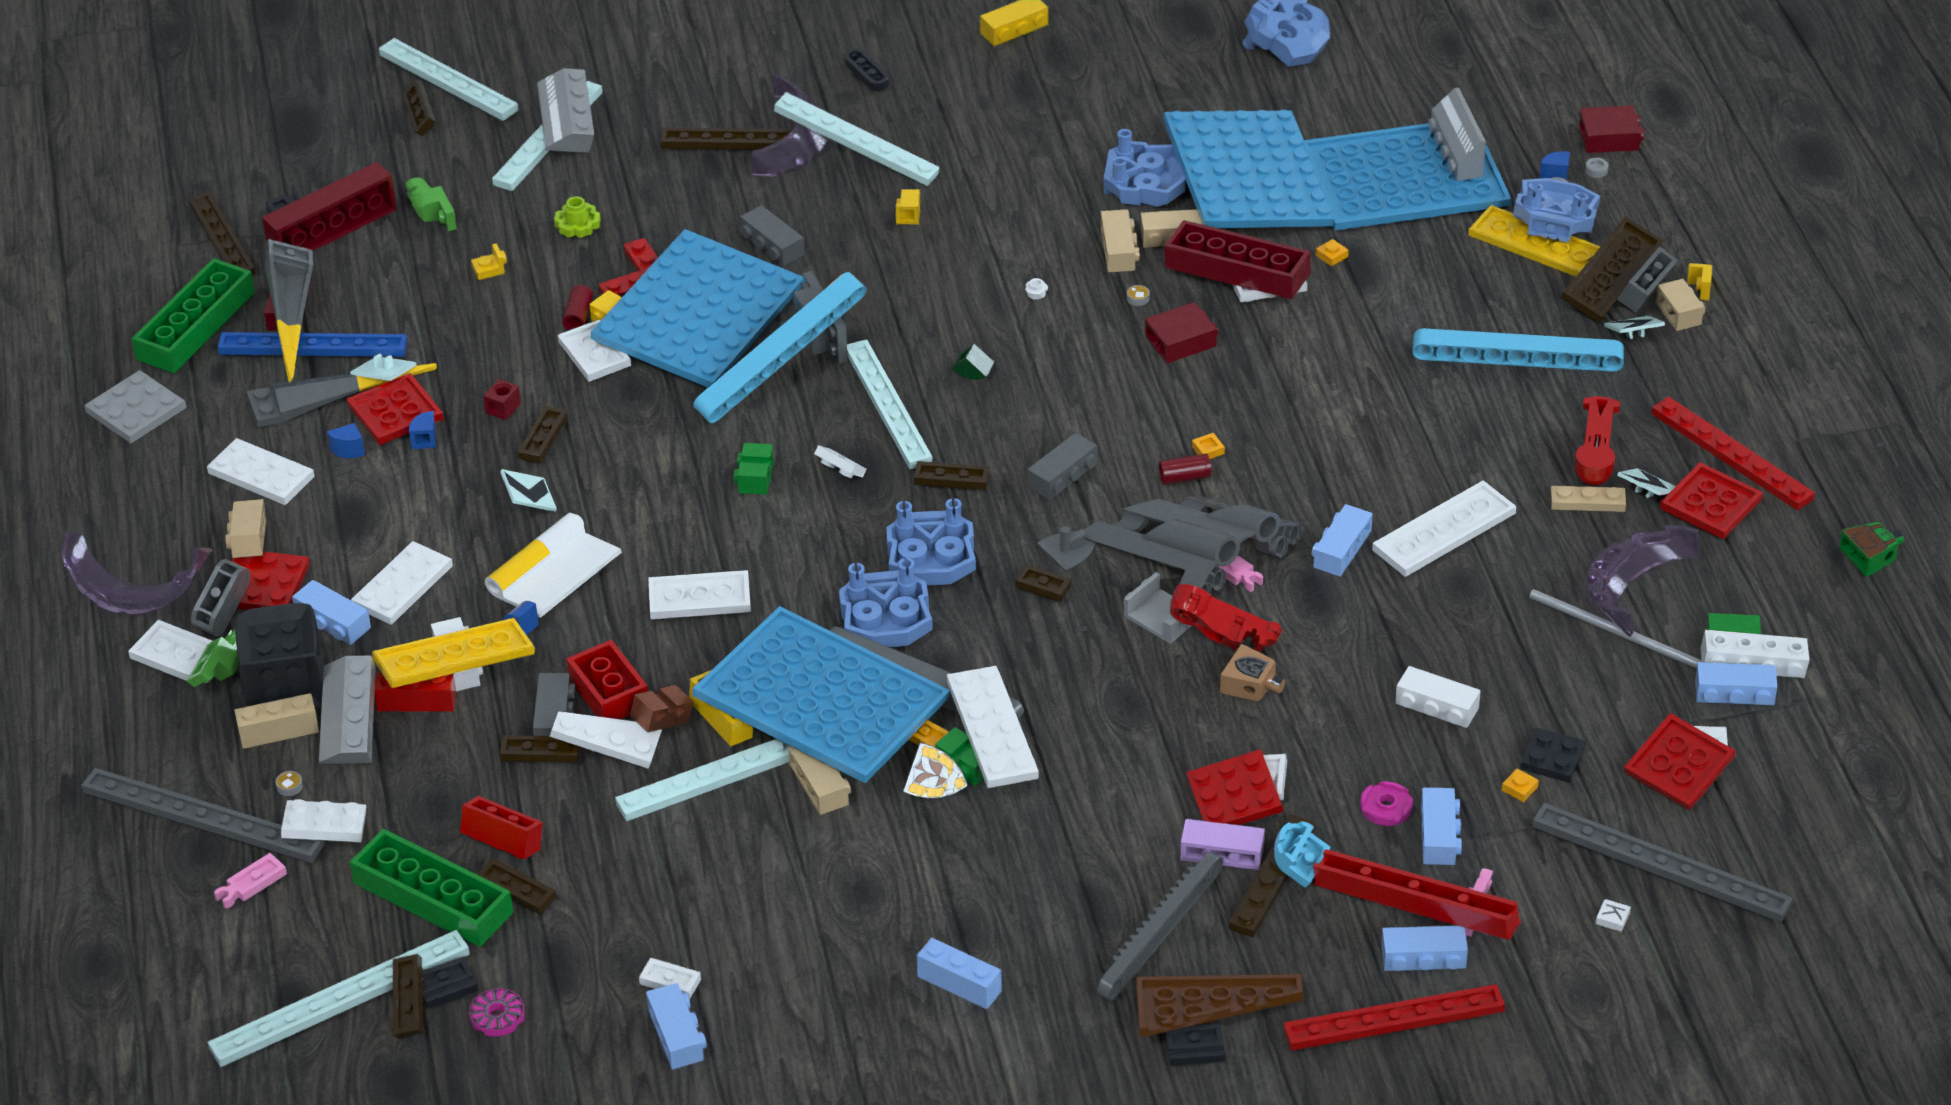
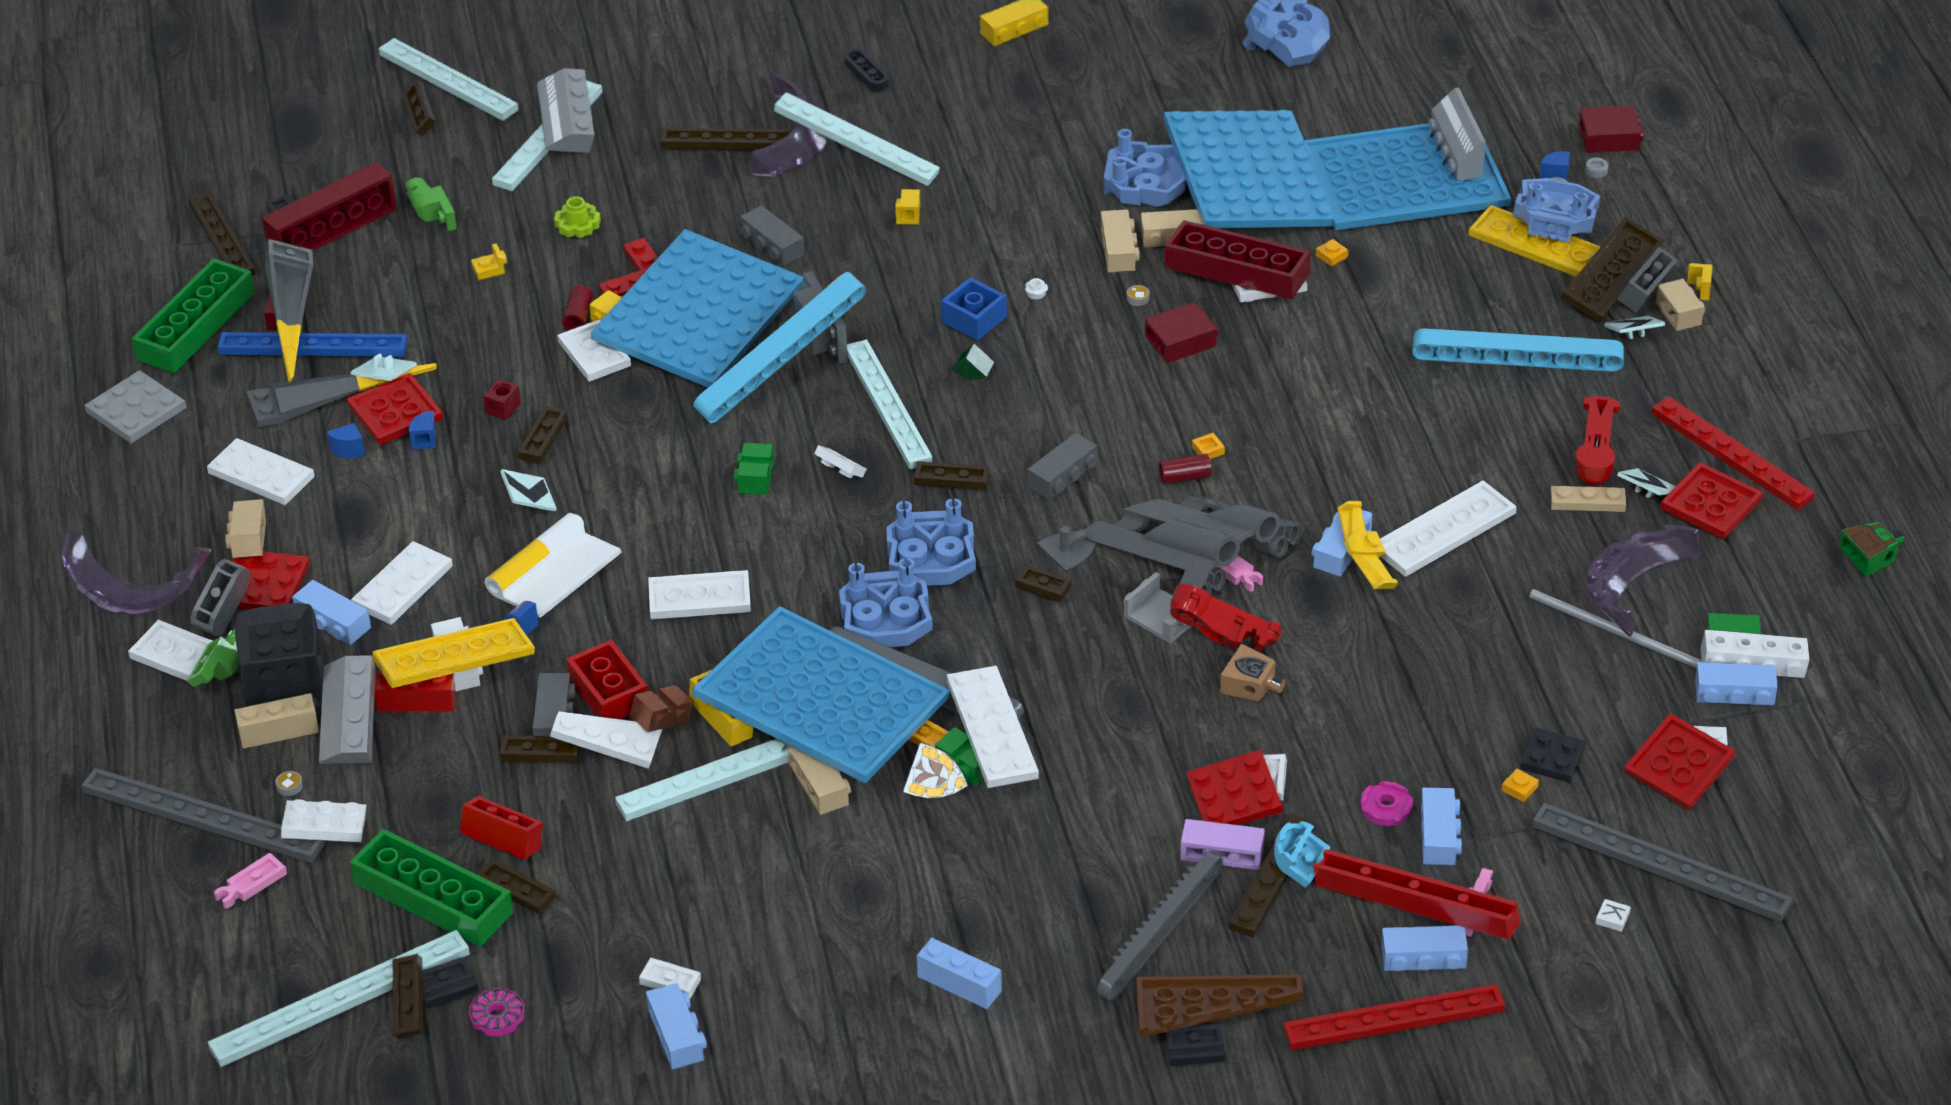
white brick [1396,666,1480,728] -> none
none -> blue brick [941,277,1007,341]
none -> yellow plate [1338,501,1399,589]

